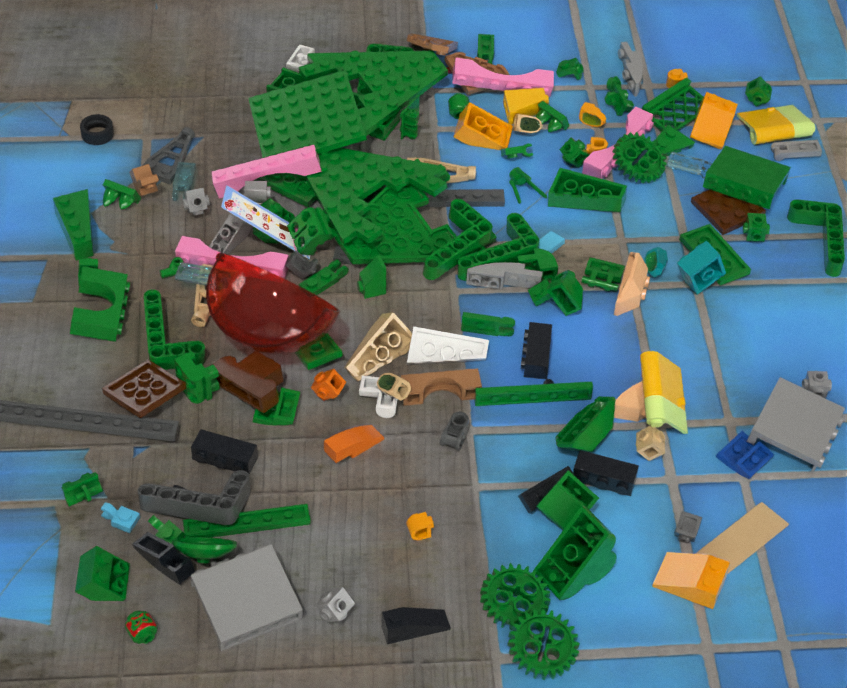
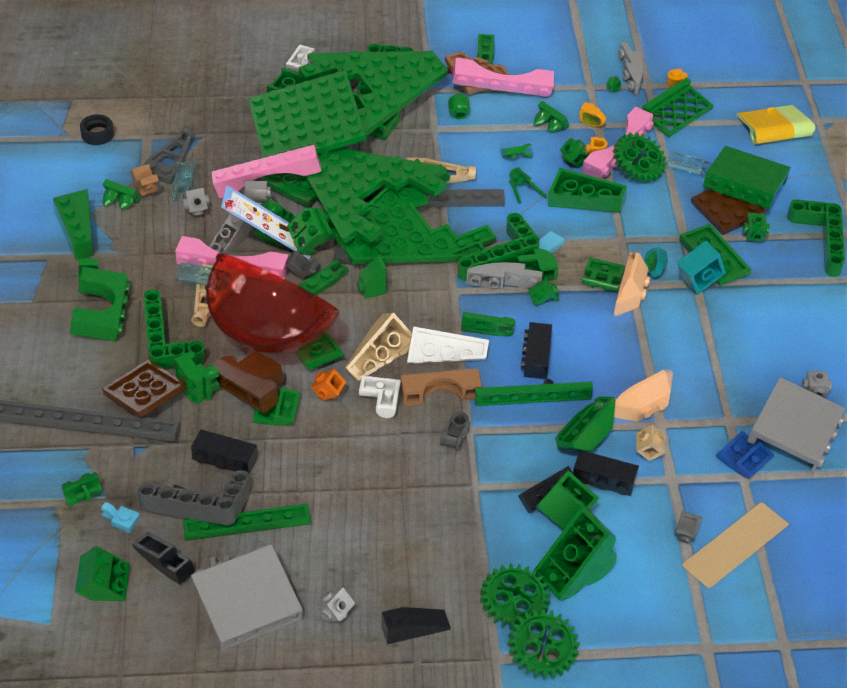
green head [125,610,158,644] -> none
green plate [148,515,186,545] -> none
green arm [159,257,184,279] -> none
green dish [172,537,237,563] -> none
orange slope [324,425,384,463] -> none
tan rock [377,373,411,401] -> none
green hinge [400,94,420,140] -> none
light orange plate [406,512,434,540] -> none
medium nougat plate [407,33,458,55] -> none
green beam [423,199,493,280] -> none
light orange slope [453,102,513,150] -> none
yellow slope [503,88,549,125] -> none
rock [513,114,543,134] -> none
green torso [547,270,583,316] -> none
green bracket [556,58,584,80] -> none
green hips [604,83,634,116] -> none
yellow door [640,351,688,434] -> none
light orange slope [652,552,730,609] -> none
green wing [655,125,695,157] -> none
light orange slope [690,92,738,149] -> none
green brick [745,76,772,107] -> none
light grey plate [771,140,822,161] -> none

